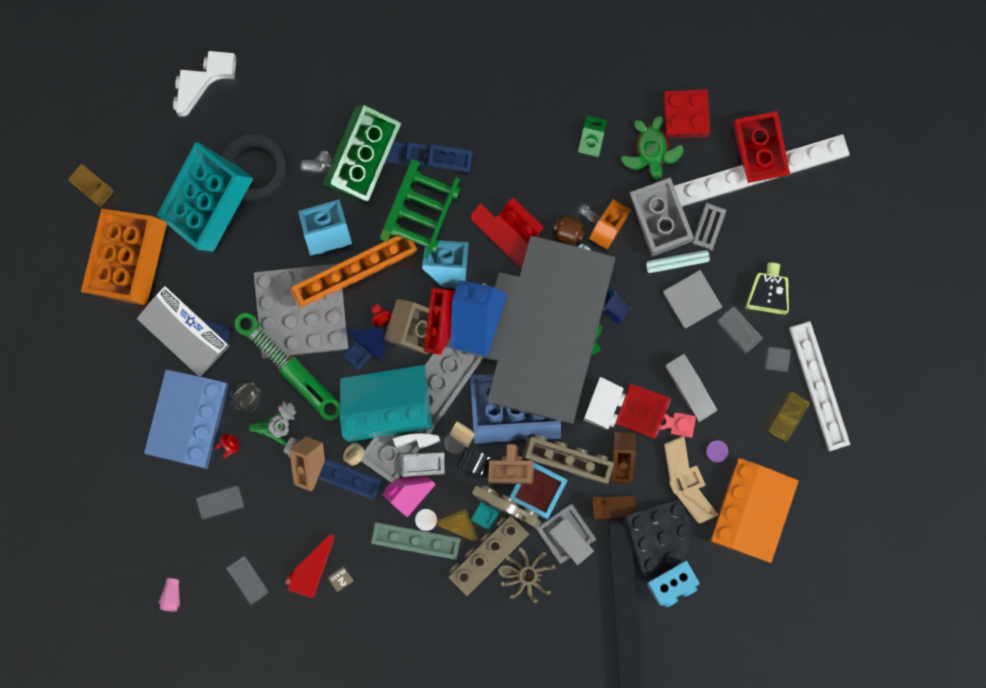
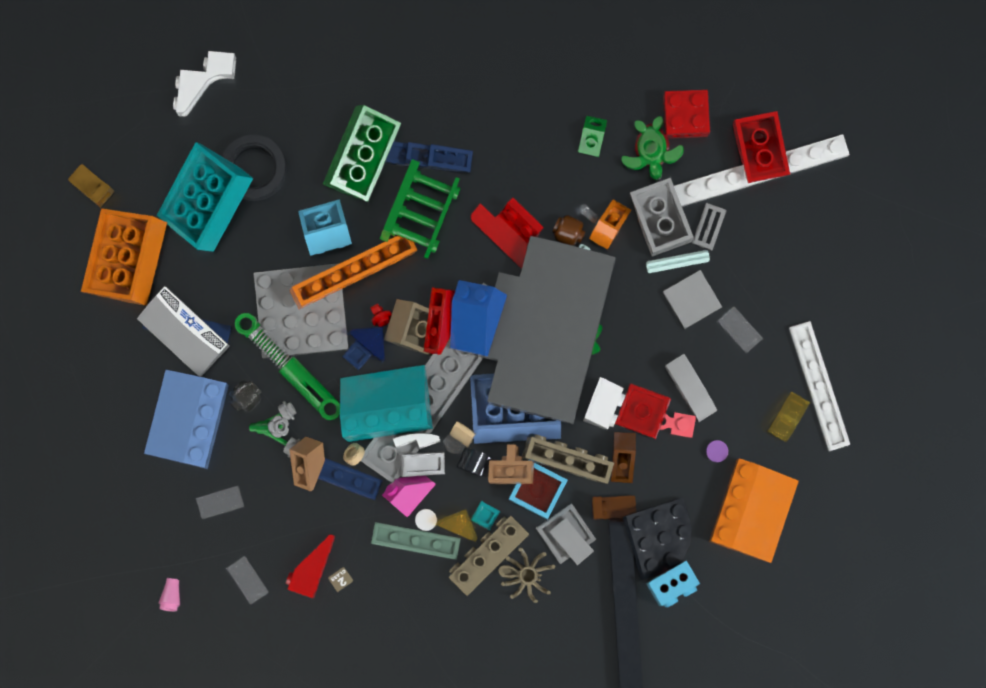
red plate [215,434,239,458] -> none
clear arm [301,151,332,172] -> none
medium azure slope [422,240,469,289] -> none
dark tan plate [472,485,541,530] -> none
clear blue slope [602,288,632,325] -> none
tan plate [664,436,719,524] -> none
torso [745,263,789,315] -> none
clear tile [766,347,791,372] -> none

